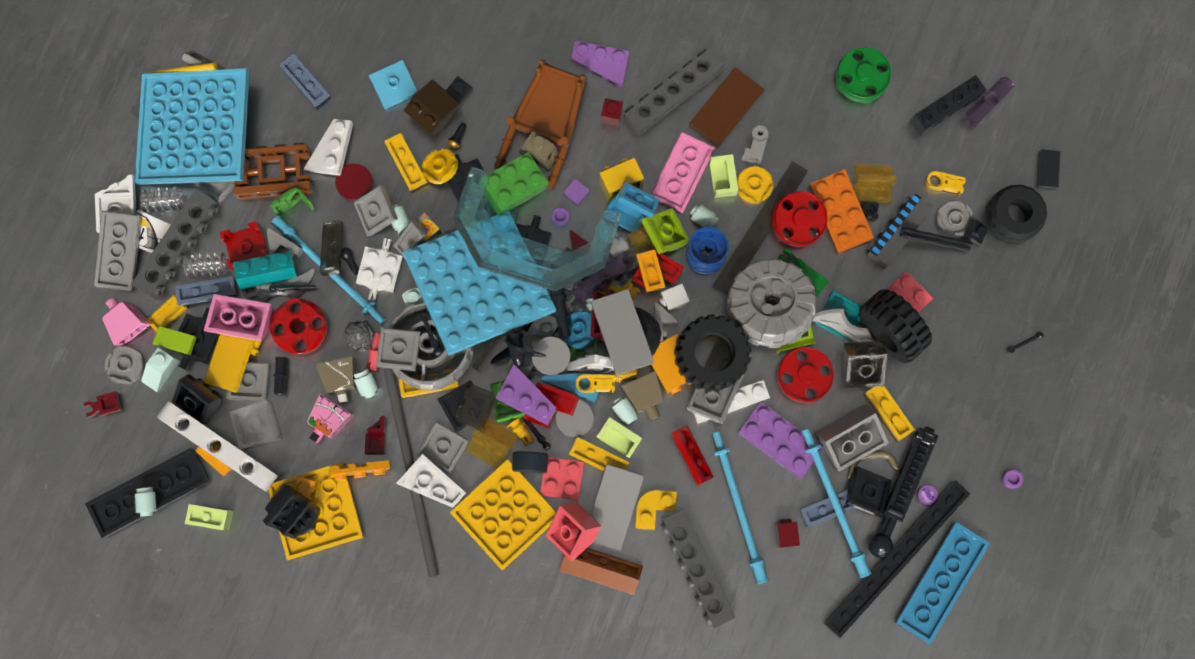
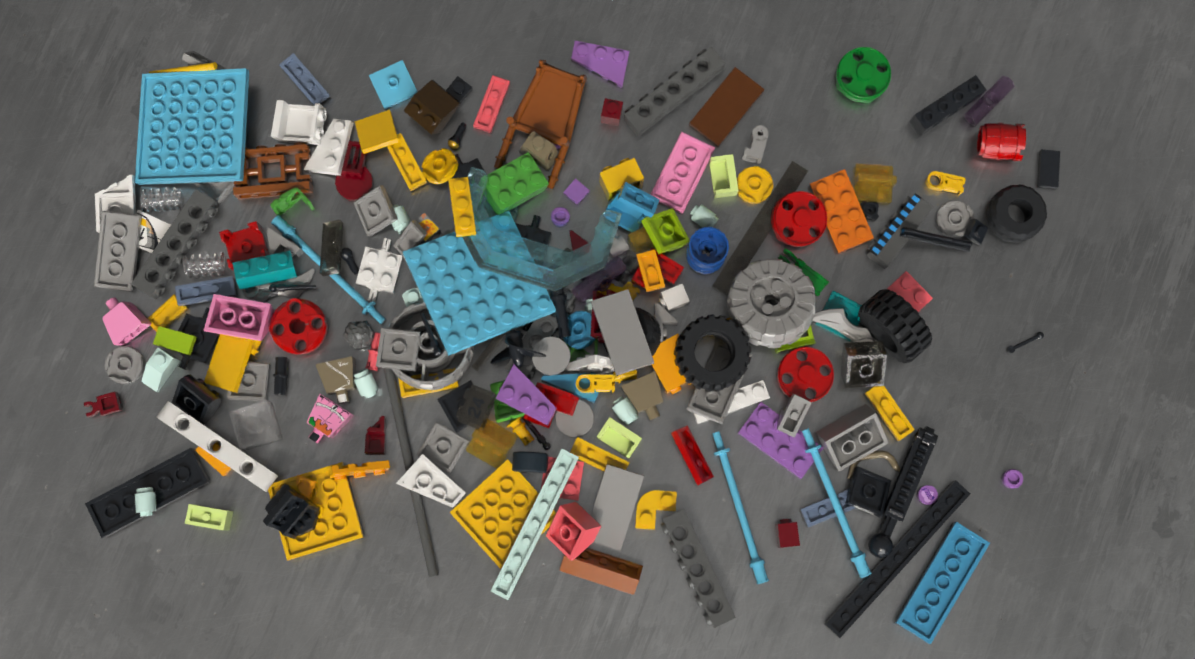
none -> white panel [271,100,327,145]
none -> dark red tile [342,141,367,177]
none -> yellow tile [354,110,399,154]
none -> yellow plate [448,177,476,237]
none -> coral tile [473,75,510,134]
none -> light aqua plate [491,449,579,600]
none -> light grey slope [777,394,812,438]
none -> red piece [977,122,1026,161]

